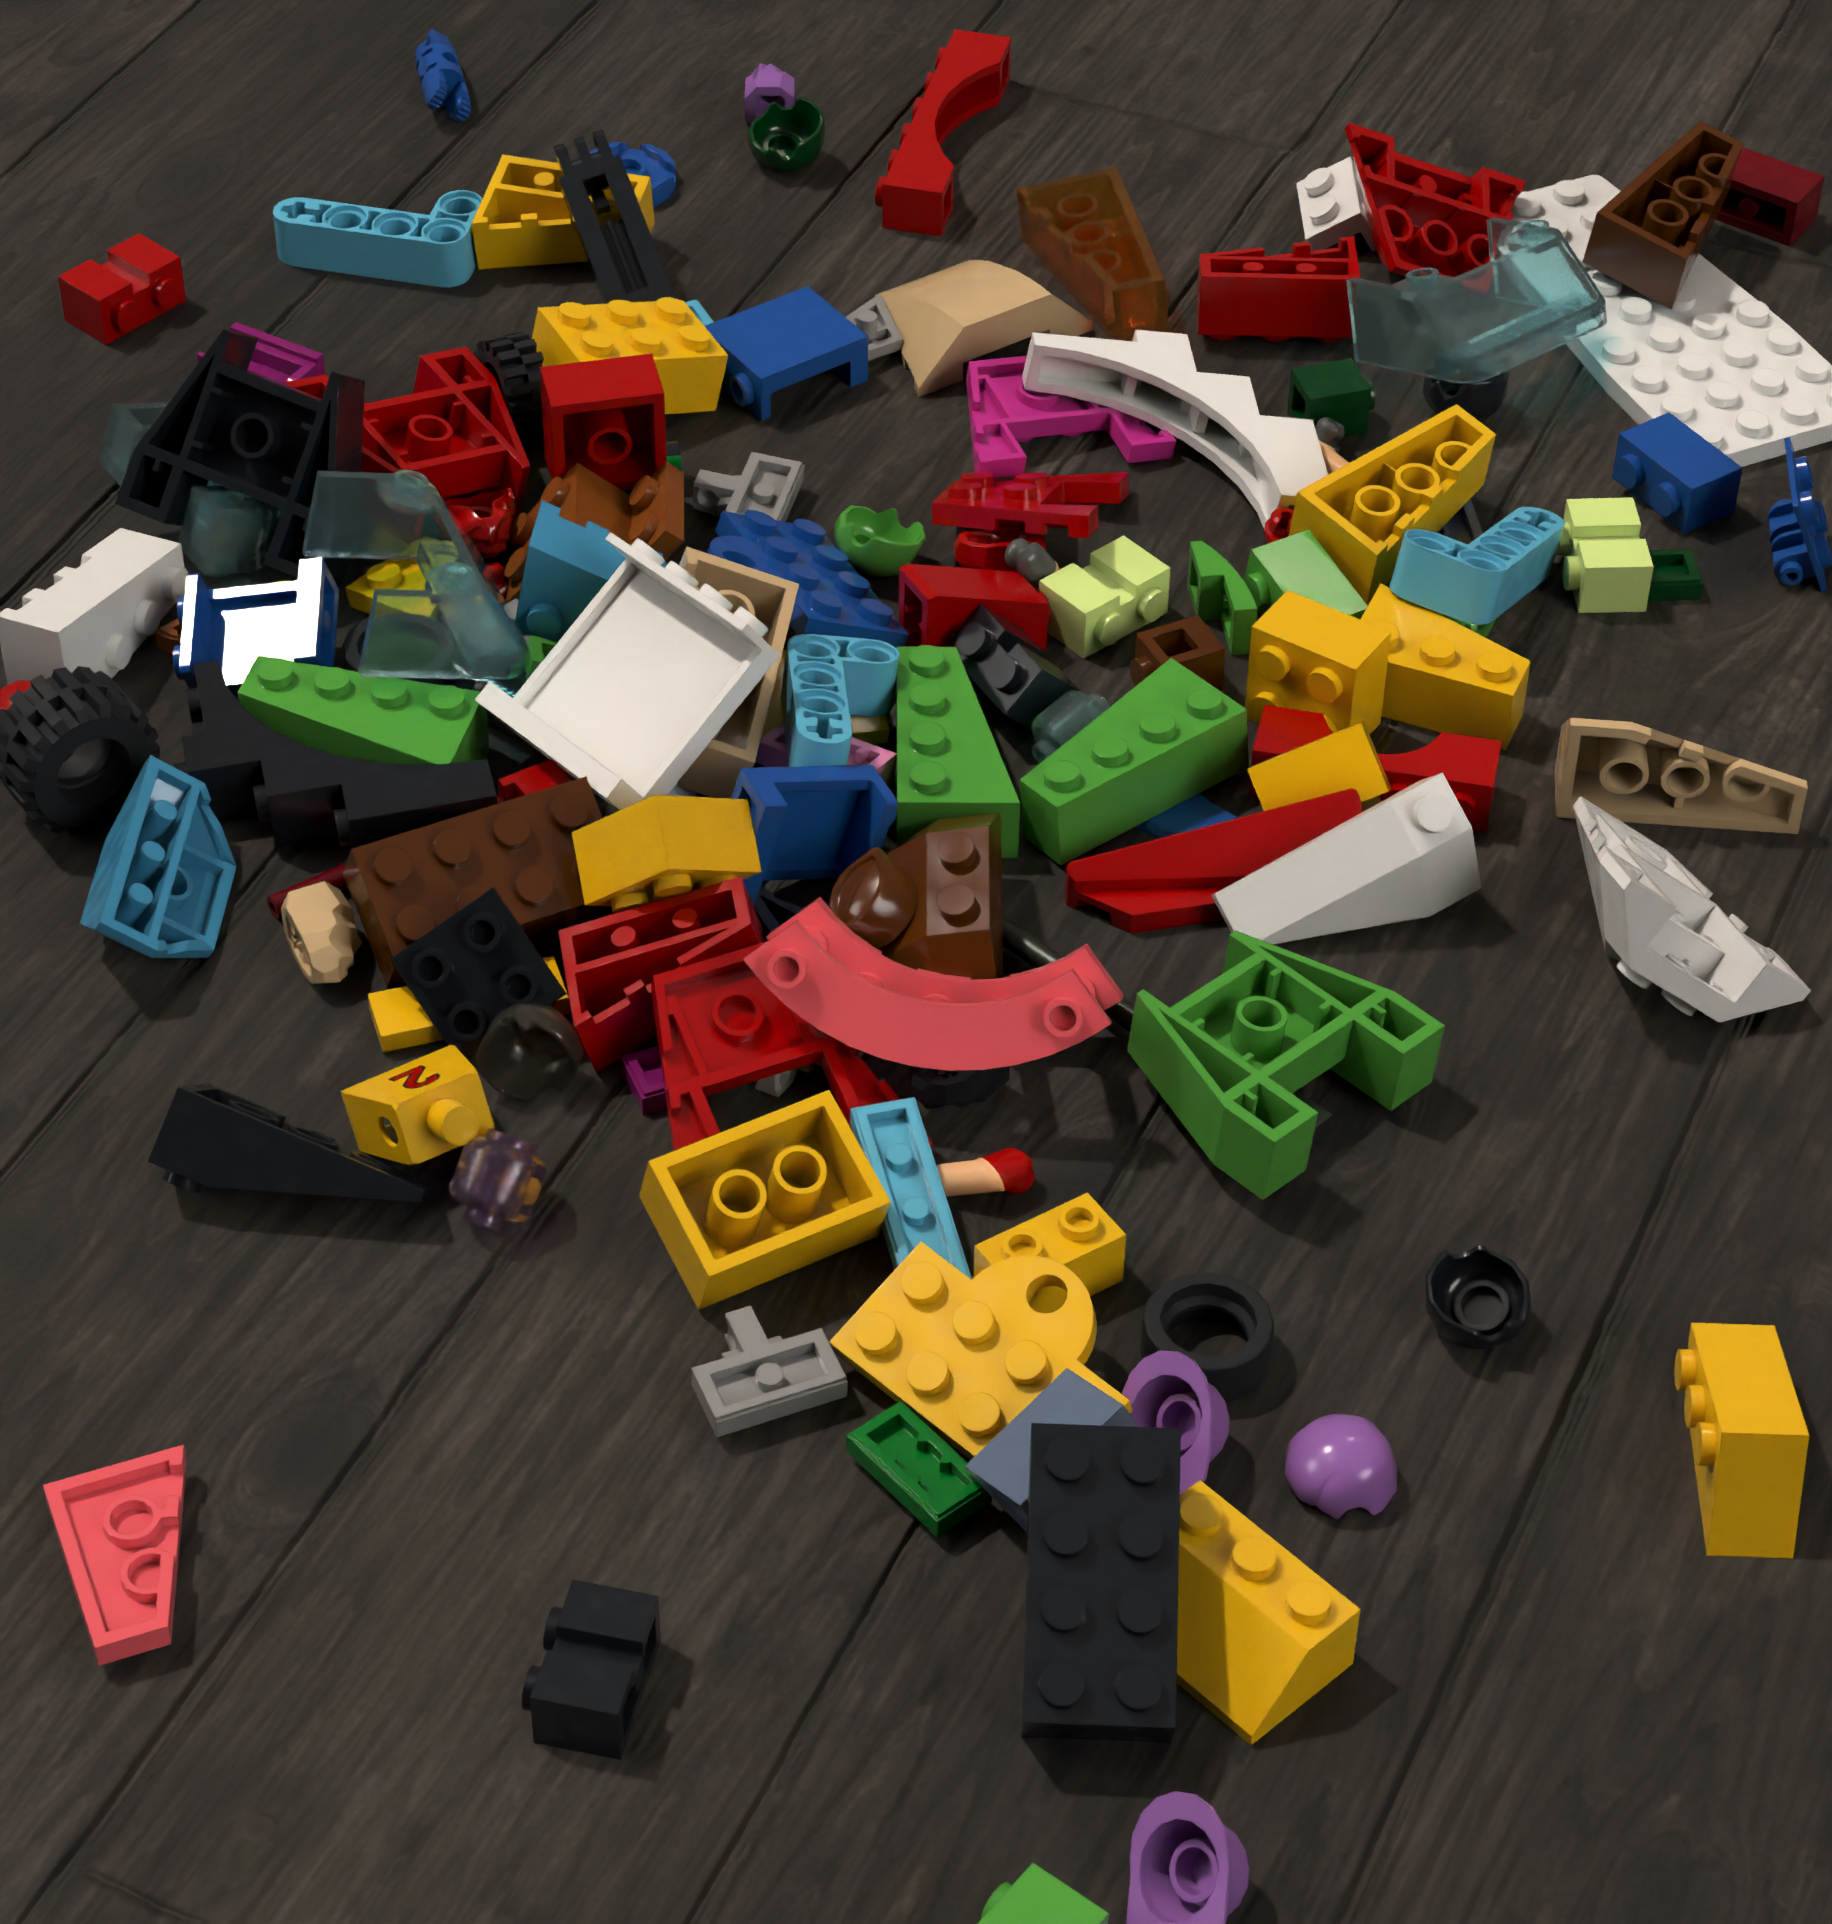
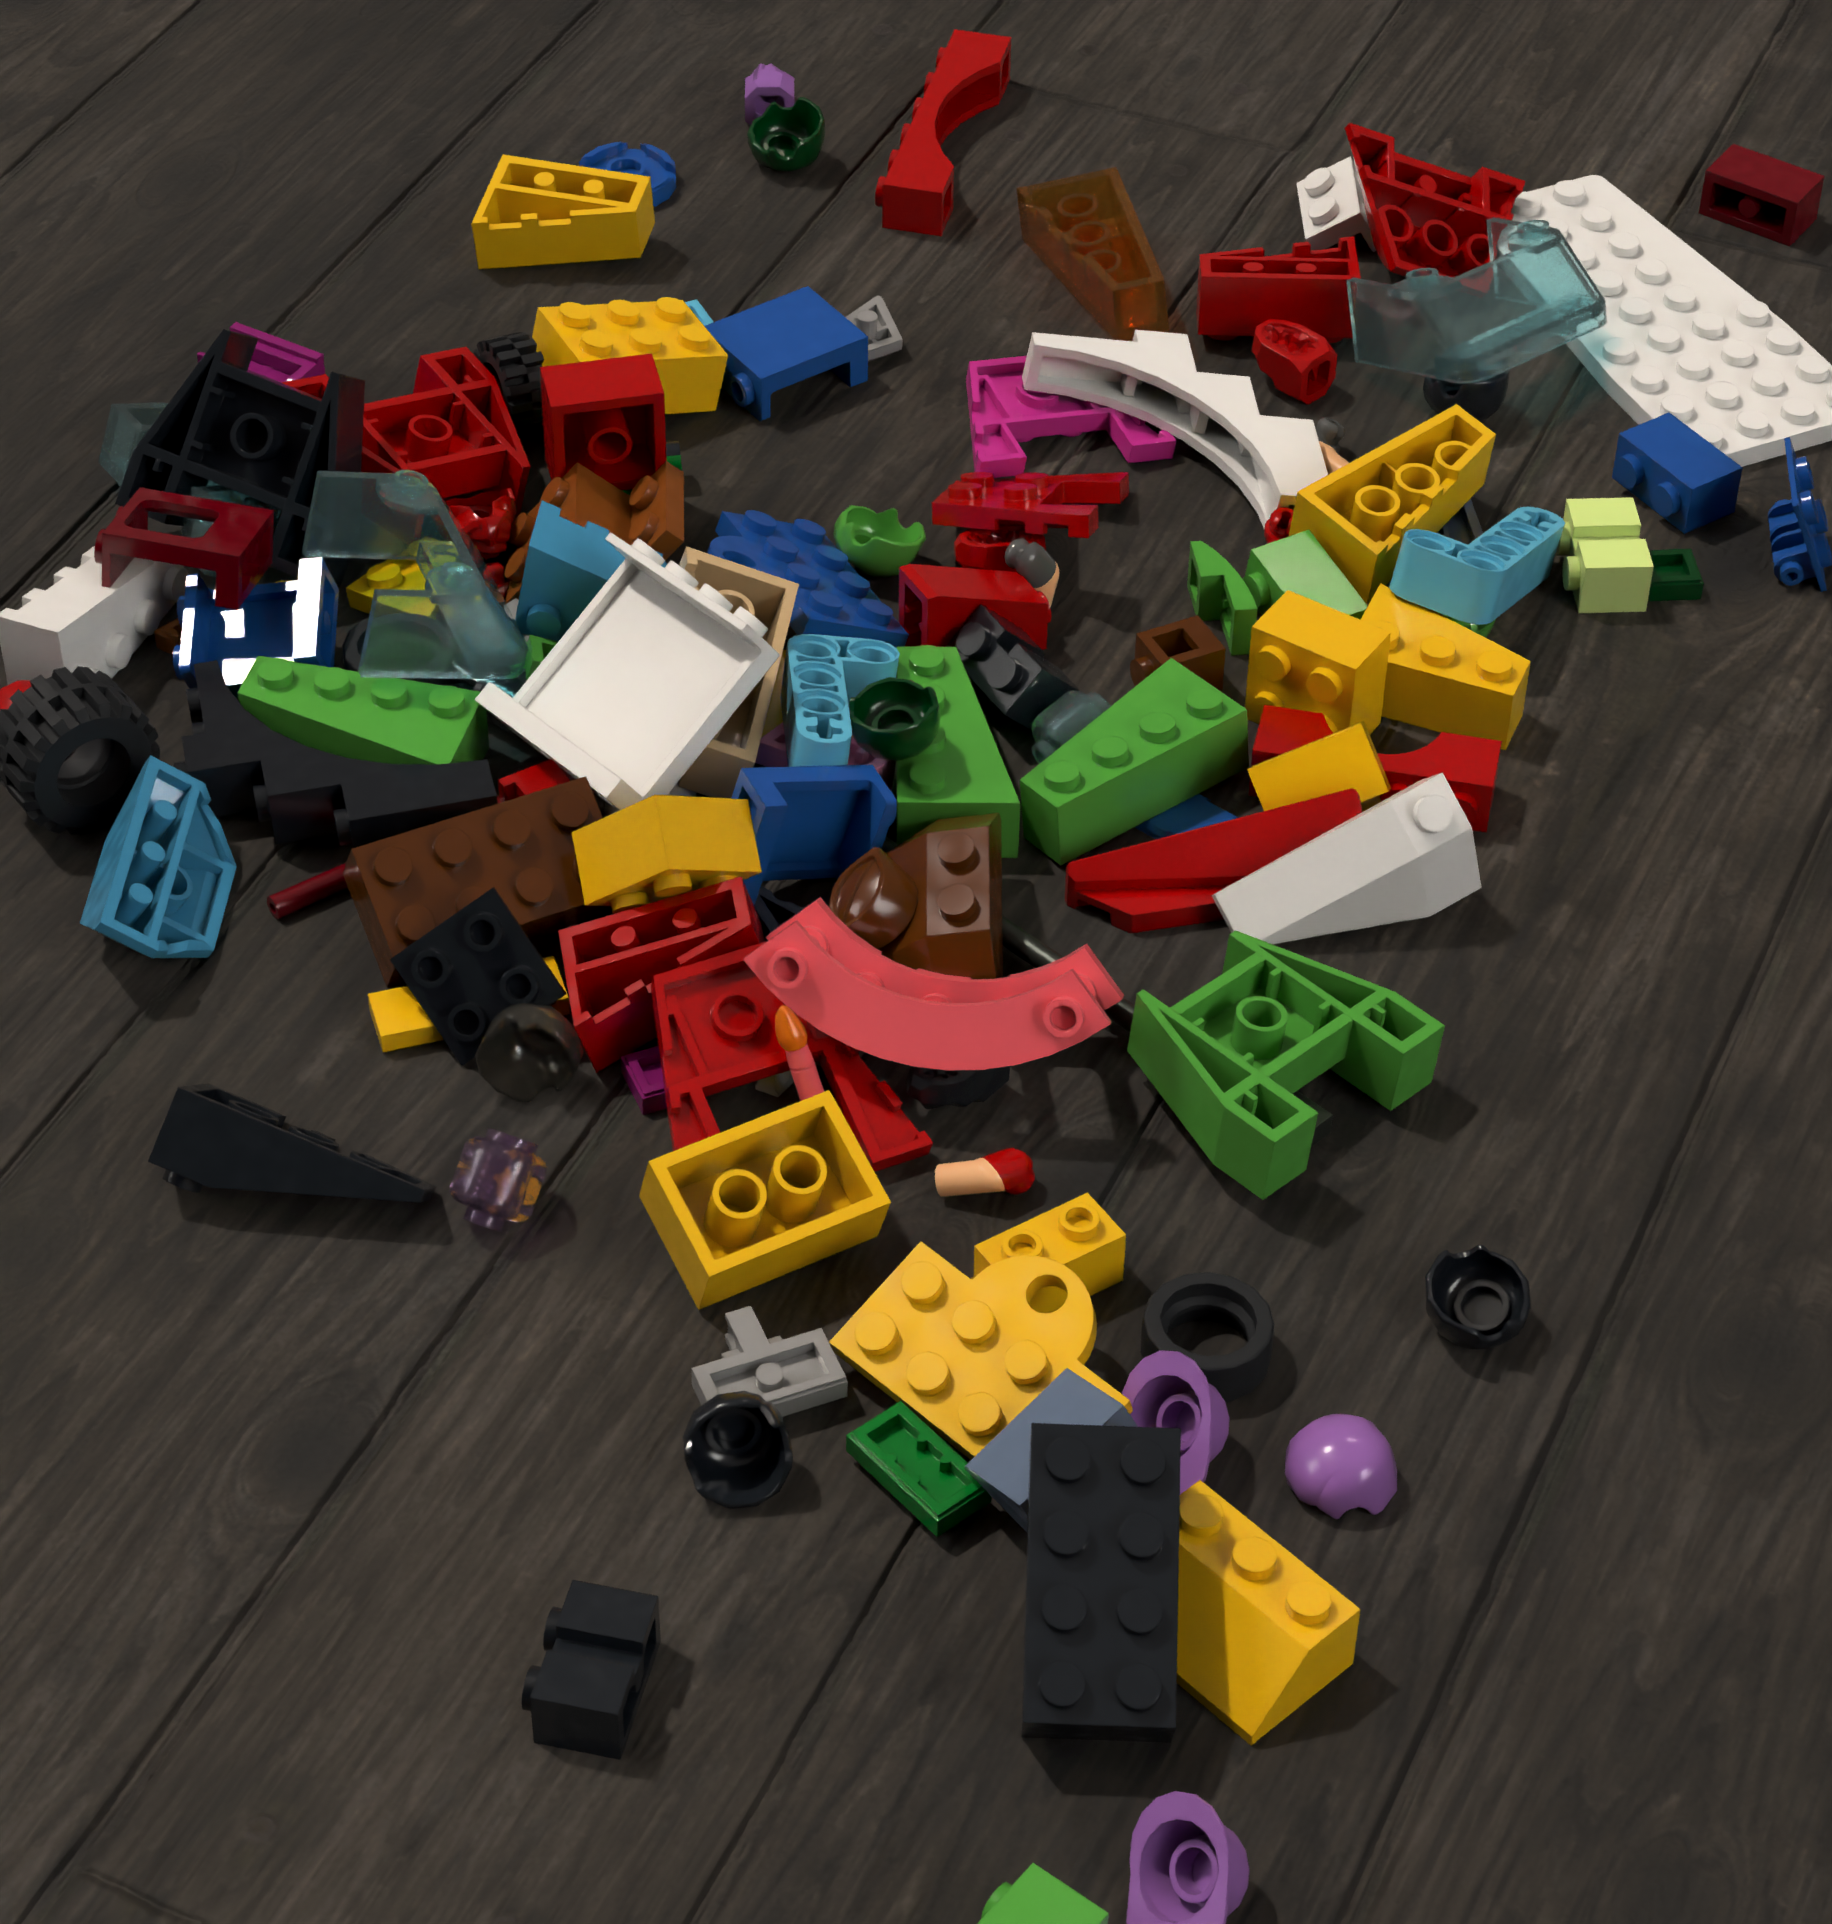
coral wing [43,1445,187,1666] -> none
red brick [58,233,186,345] -> none
medium azure beam [273,190,482,288] -> none
tan rock [281,881,362,984] -> none
yellow torso [340,1044,494,1165] -> none
blue hinge [415,29,471,122] -> none
black hinge [553,129,674,304] -> none
light grey hinge [693,452,805,522] -> none
medium azure tile [850,1097,971,1279] -> none
tan wedge [875,260,1093,397] -> none
yellowish green brick [1039,535,1171,659] -> none
dark green brick [1287,358,1375,437] -> none
tan wedge [1554,718,1808,834] -> none
white wedge [1573,796,1811,1023] -> none
reddish brown wedge [1583,121,1744,310] -> none
yellow wedge [1674,1323,1809,1559] -> none
none -> dark red window [94,487,274,610]
none -> black hair [682,1391,793,1509]
none -> piece [775,1005,825,1101]
none -> dark green hair [849,677,941,761]
none -> red rock [1252,319,1338,405]

